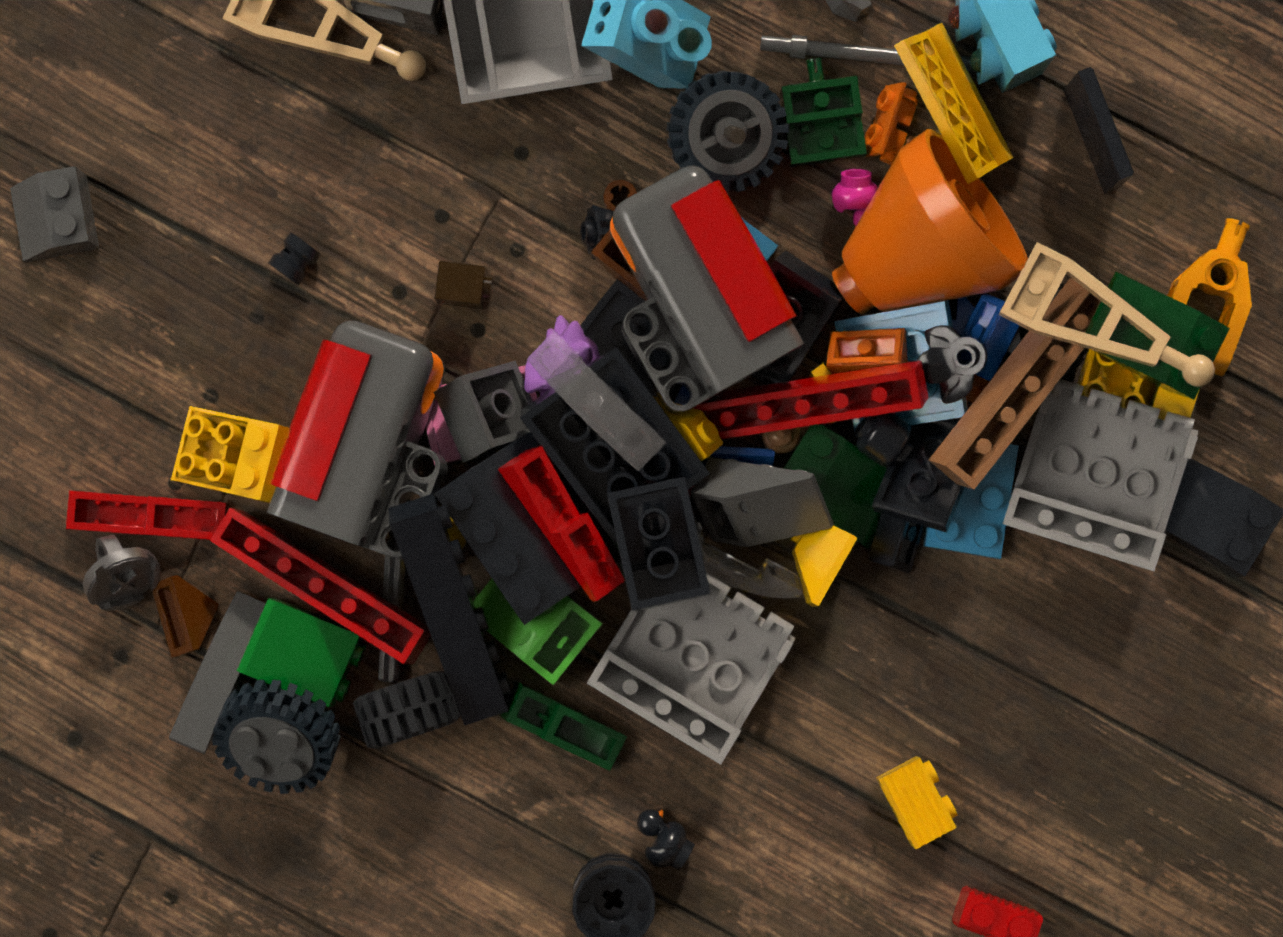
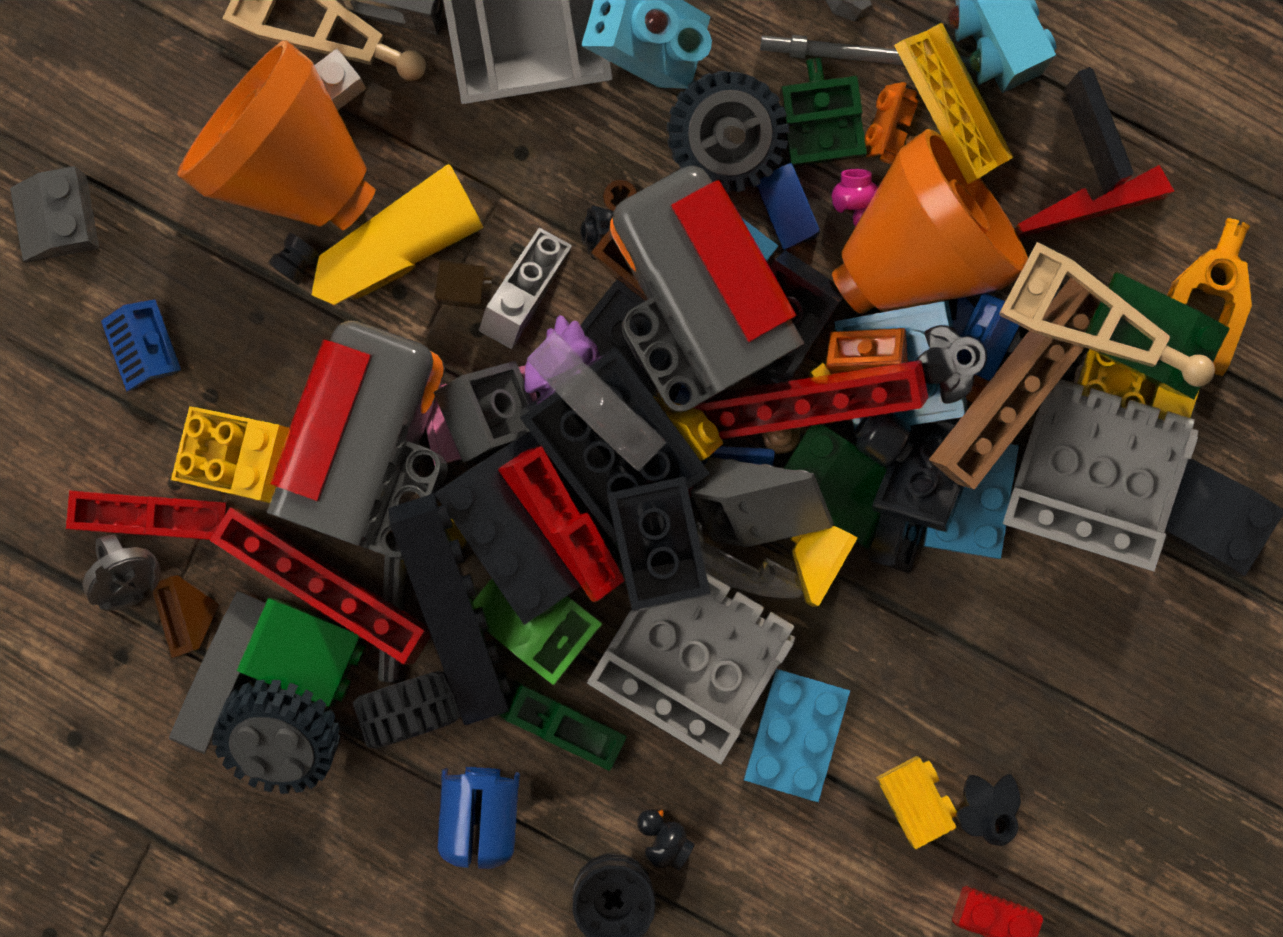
none -> blue panel [101,299,181,391]
none -> orange cone [177,40,376,231]
none -> yellow panel [311,164,484,306]
none -> white brick [314,48,366,111]
none -> blue cylinder [437,767,520,869]
none -> light grey slope [479,227,572,349]
none -> dark azure plate [743,669,850,802]
none -> blue slope [757,163,820,251]
none -> black plate [956,774,1021,846]
none -> red slope [1014,165,1174,238]

